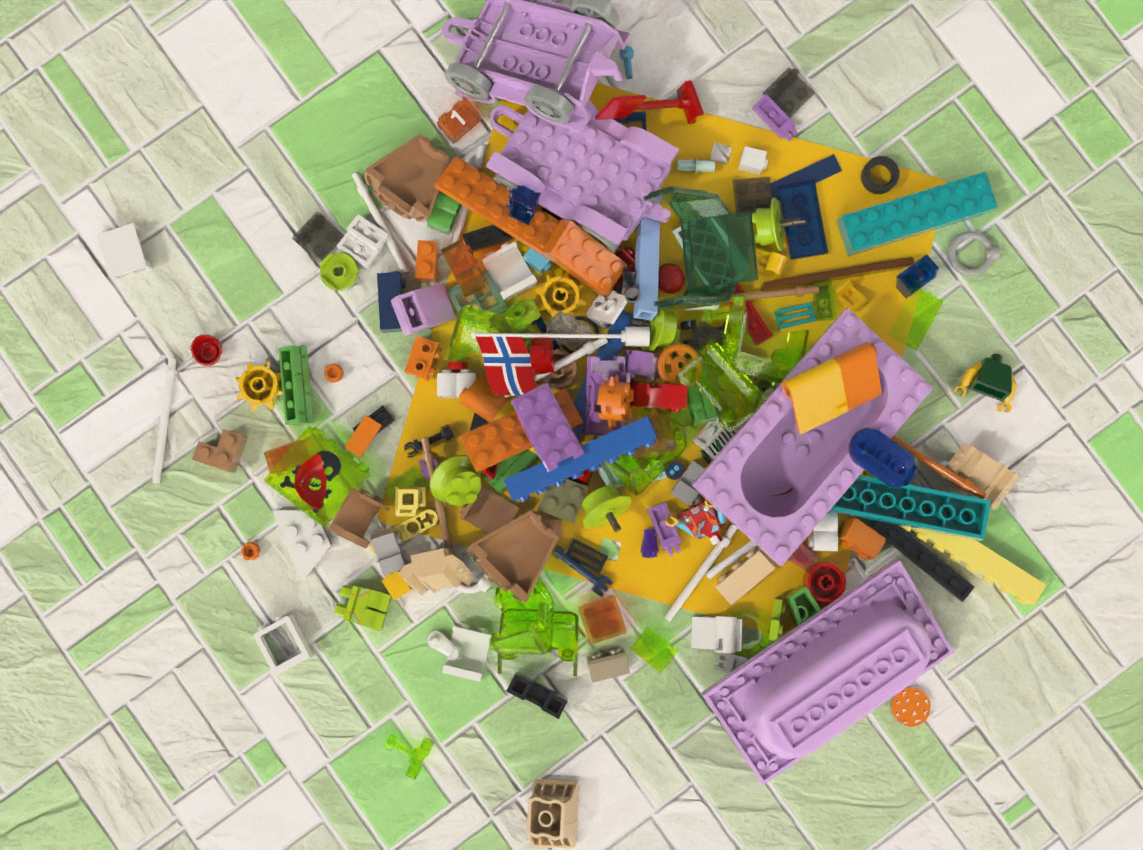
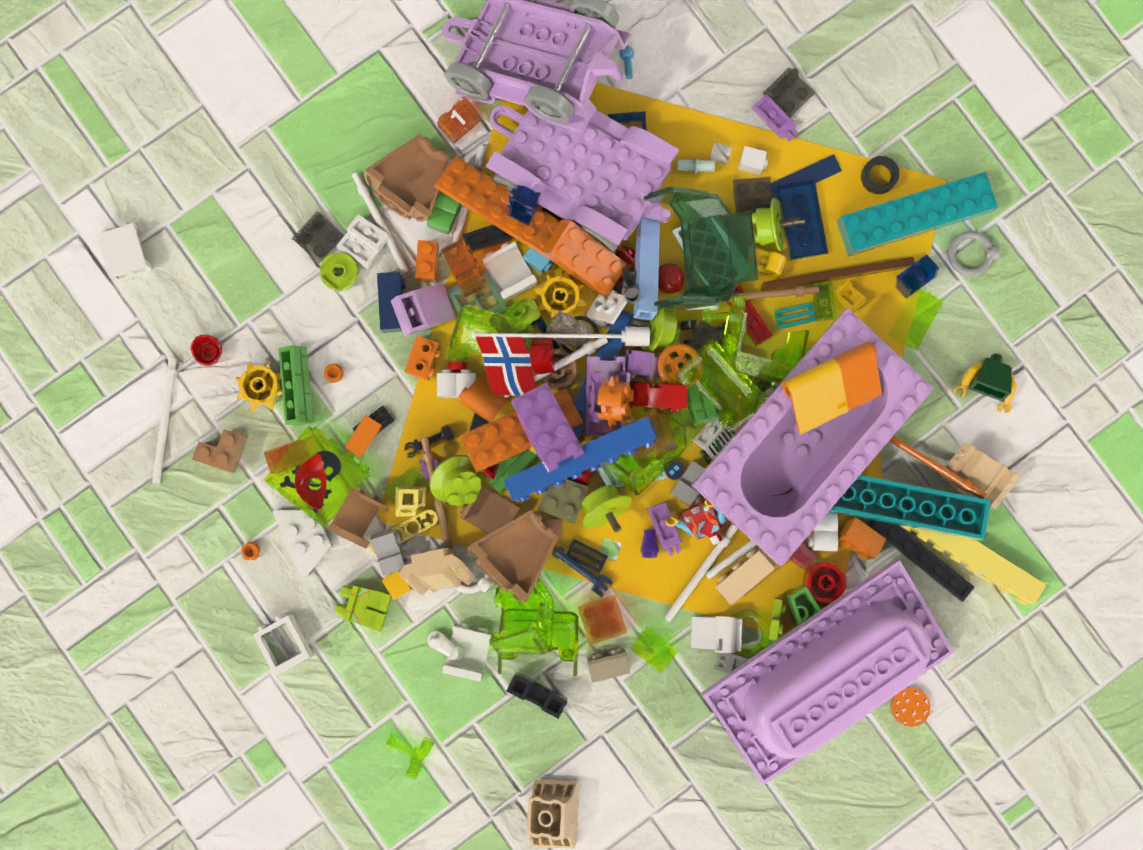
red piece [595,80,704,124] -> none
clear blue tile [849,428,917,488] -> none

